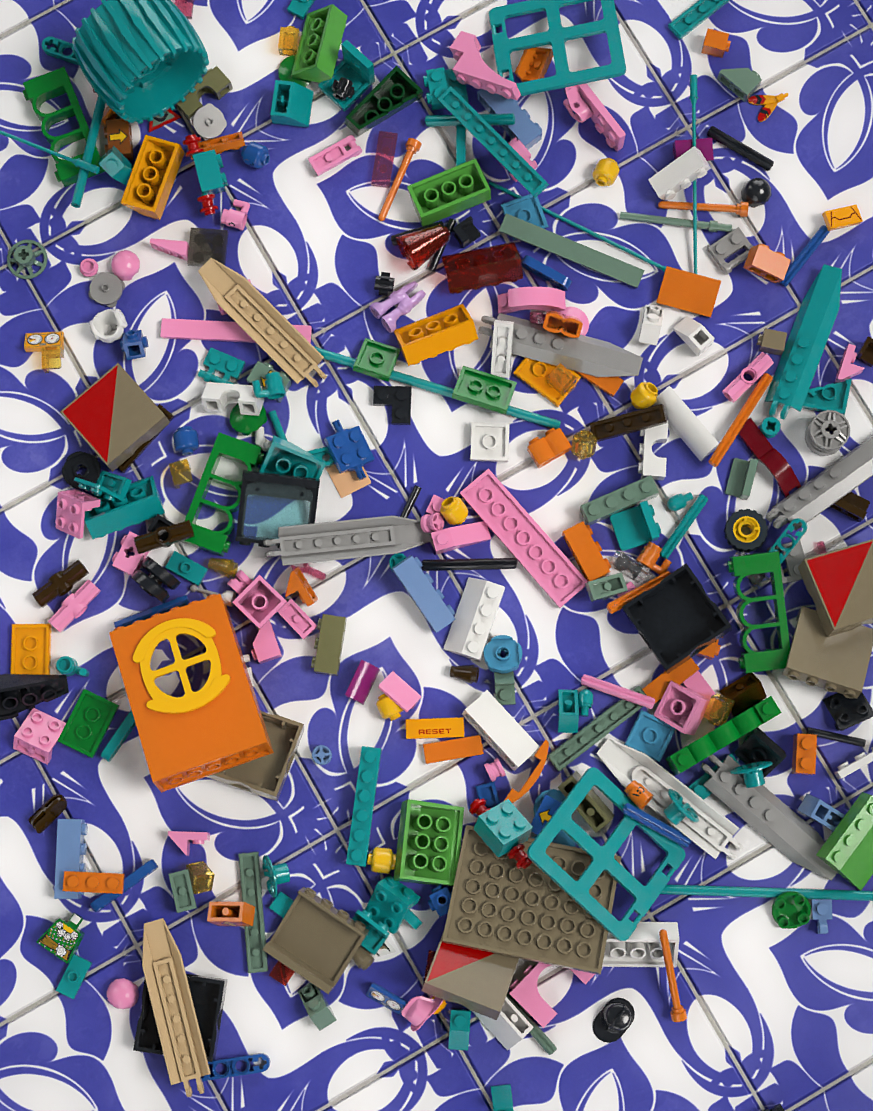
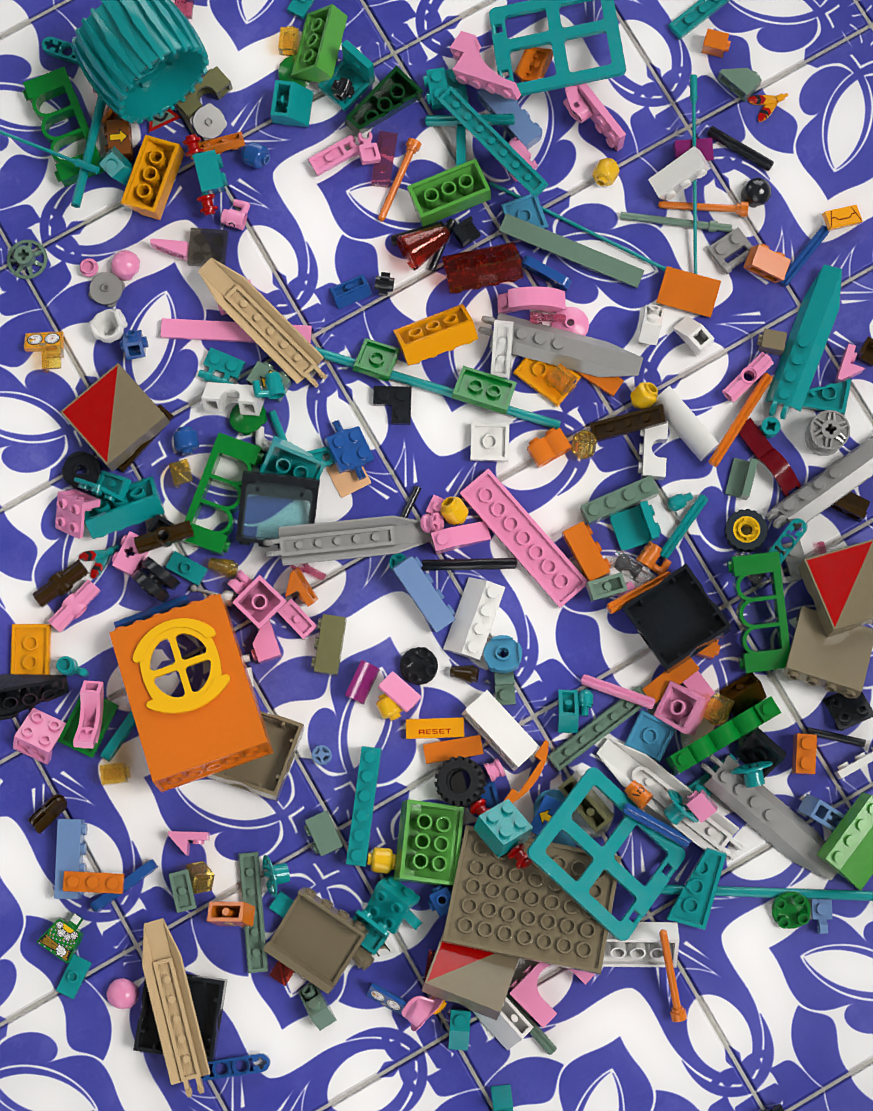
lavender piece [369,281,426,333] -> none
orange brick [543,311,583,338] -> none
black piece [593,998,635,1043] -> none
none -> bright pink arch [73,680,104,749]
none -> piece [79,545,119,579]
none -> clear yellow brick [100,762,131,786]
none -> sand green brick [304,810,344,857]
none -> blue slope [329,274,372,309]
none -> bright pink plate [357,132,381,165]
none -> black dish [400,647,438,685]
none -> black tyre [434,756,487,808]
none -> teal wing [666,847,727,930]
none -> bright pink brick [686,789,718,823]

